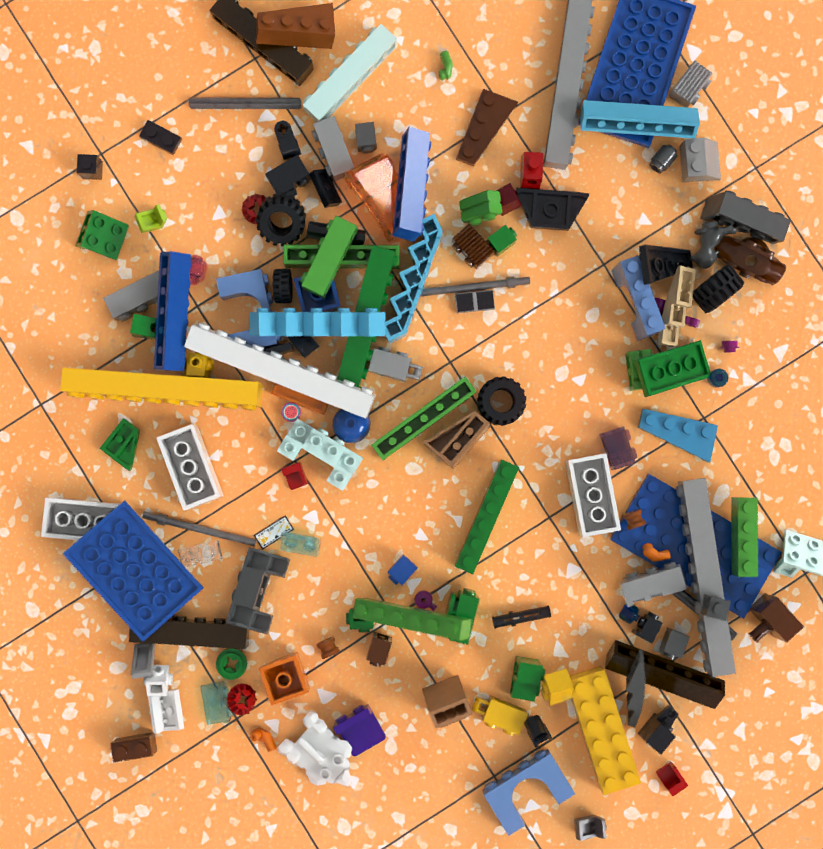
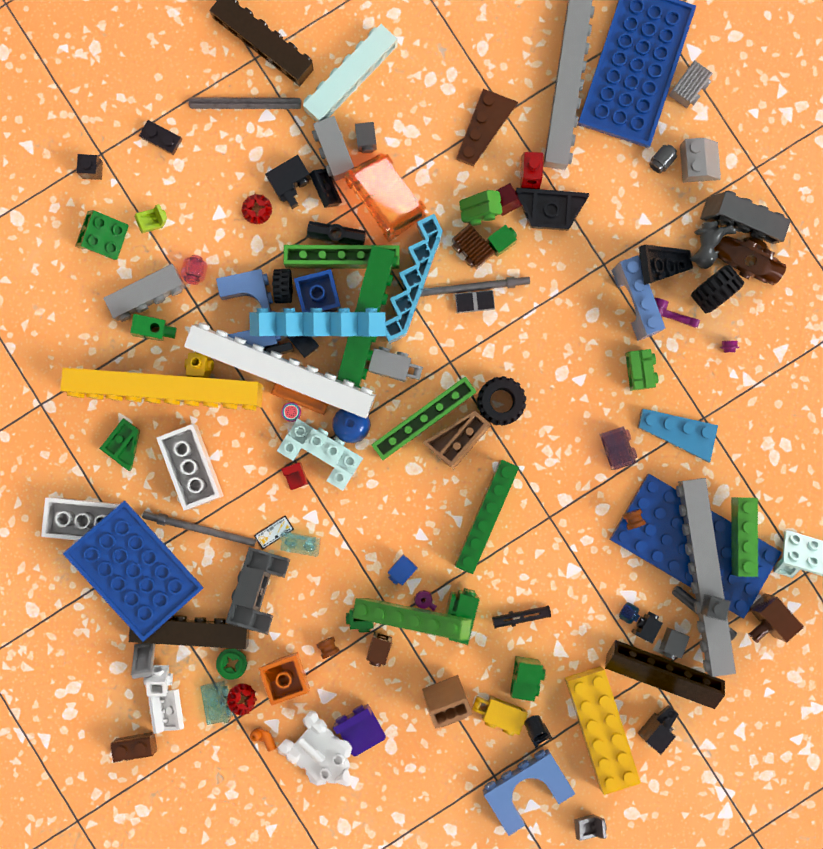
blue brick [154,251,192,371] -> none
clear slope [178,540,223,567] -> none
dark orange wedge [255,3,335,49] -> none
black tyre [256,193,306,247] -> none
black piece [274,121,302,160] -> none
bright green brick [300,216,358,299] -> none
brick [392,126,431,242] -> none
bright green arm [439,51,453,80] -> none
yellow brick [541,669,574,706] -> none
white brick [565,454,621,537] -> none
medium azure brick [580,100,700,139] -> none
light grey wedge [621,562,687,607] -> none
dark grey slope [626,649,645,728] -> none
green tile [634,340,712,397] -> none
orange arm [642,543,671,562] -> none
red panel [656,761,689,797] -> none
tan slope [657,266,696,347] -> none
piece [707,368,729,388] -> none

